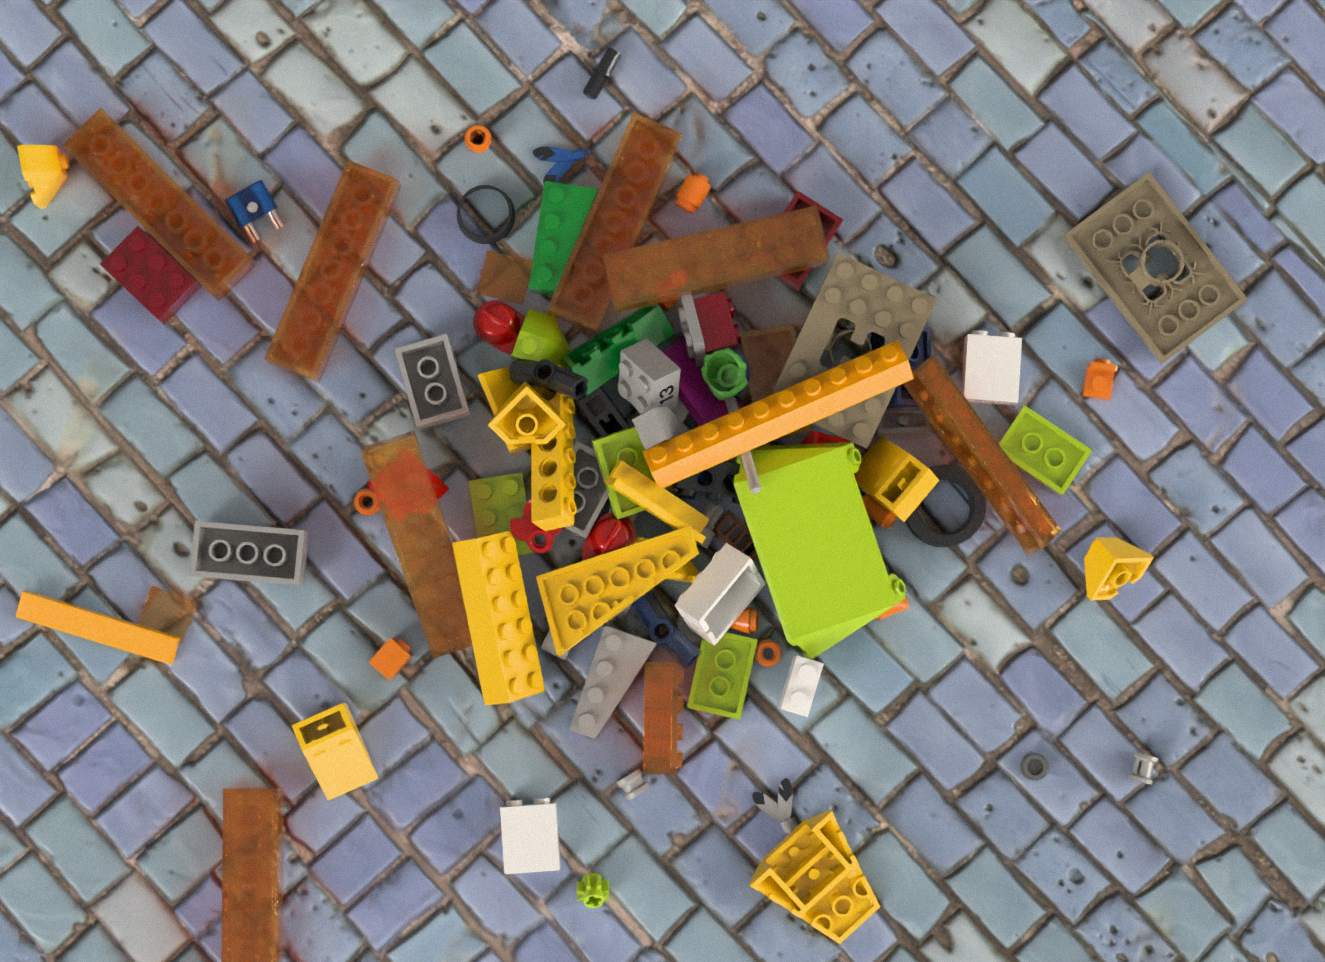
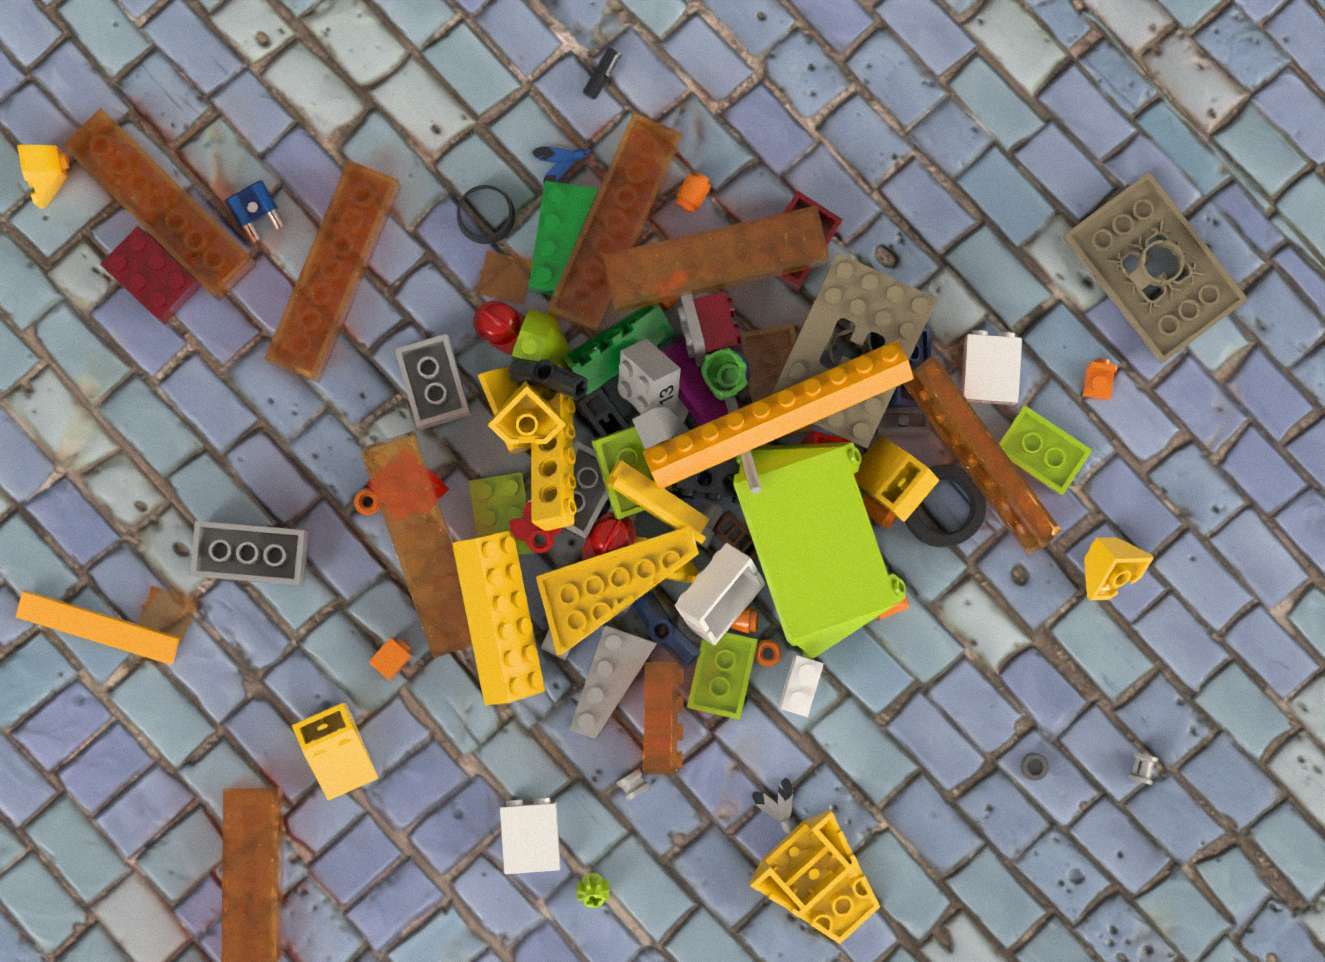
orange cone [465,125,491,153] -> none

